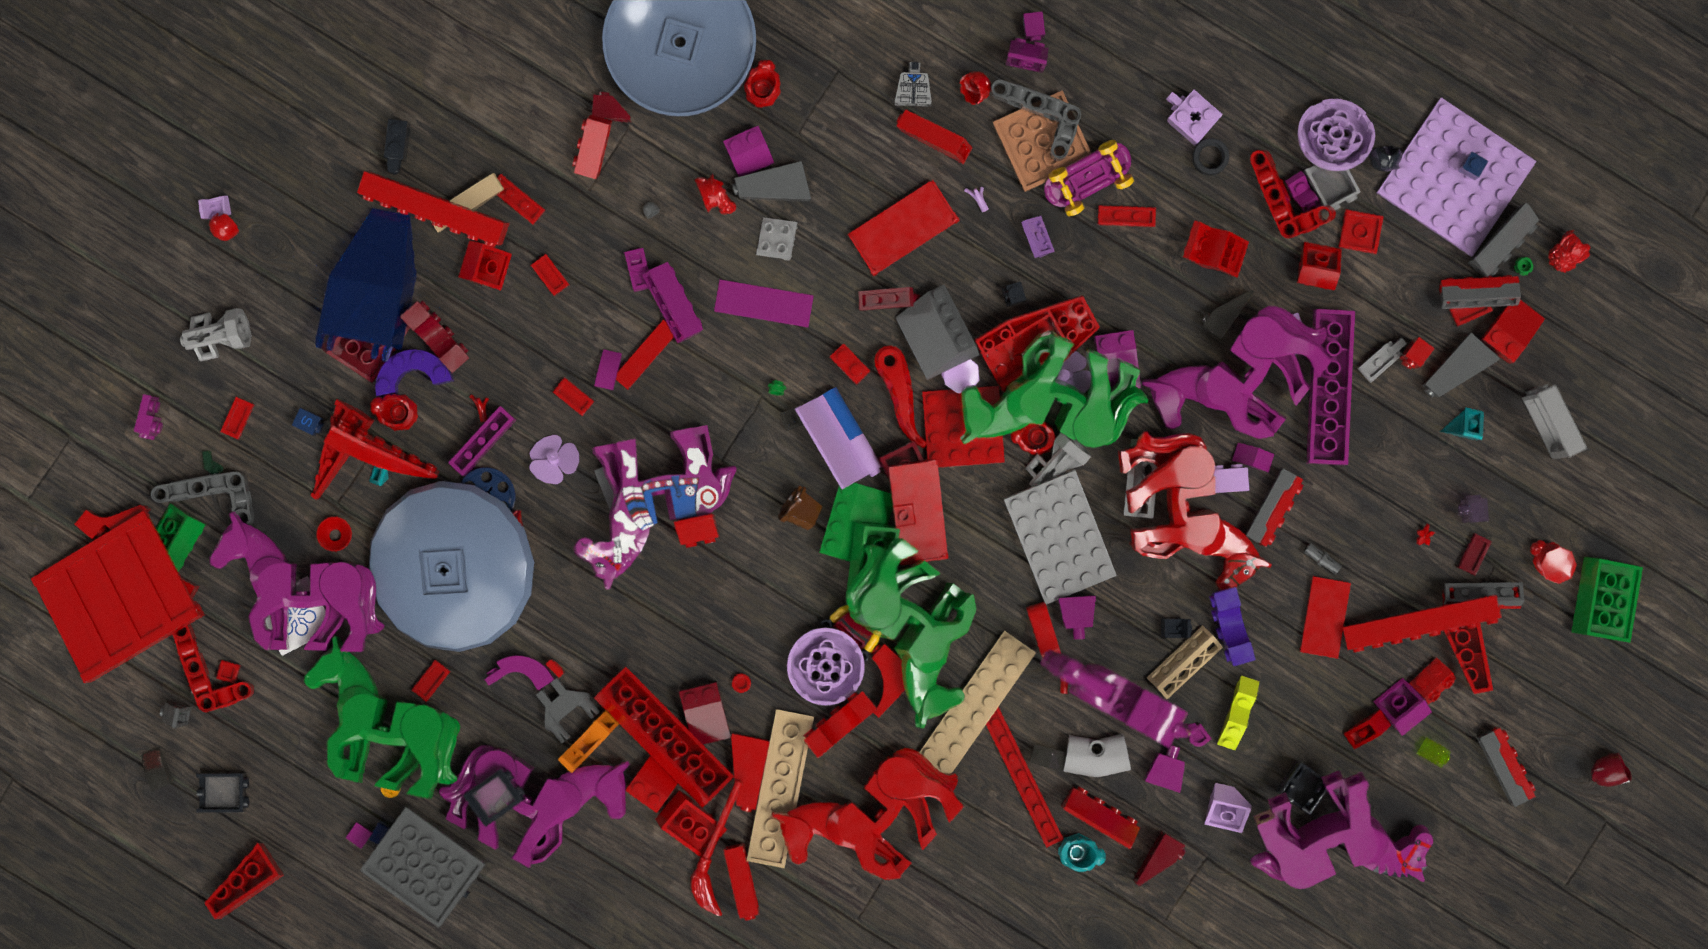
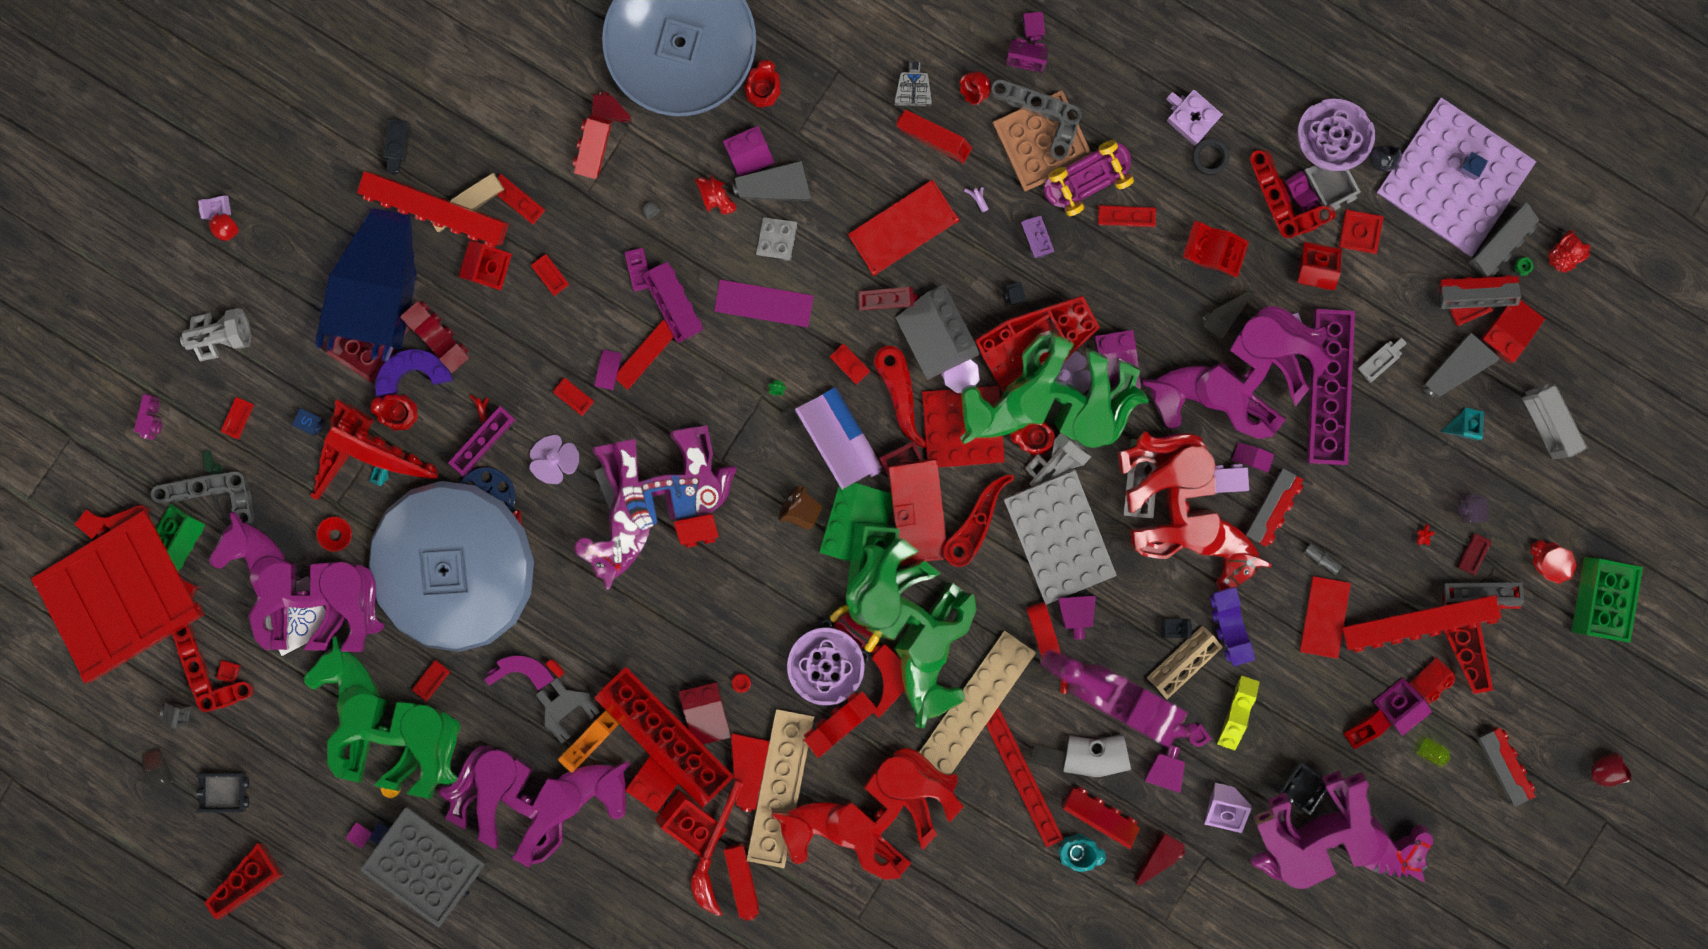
window [463,767,526,827] -> none
red brick [1400,337,1435,370] -> none
none -> red animal [944,474,1014,567]

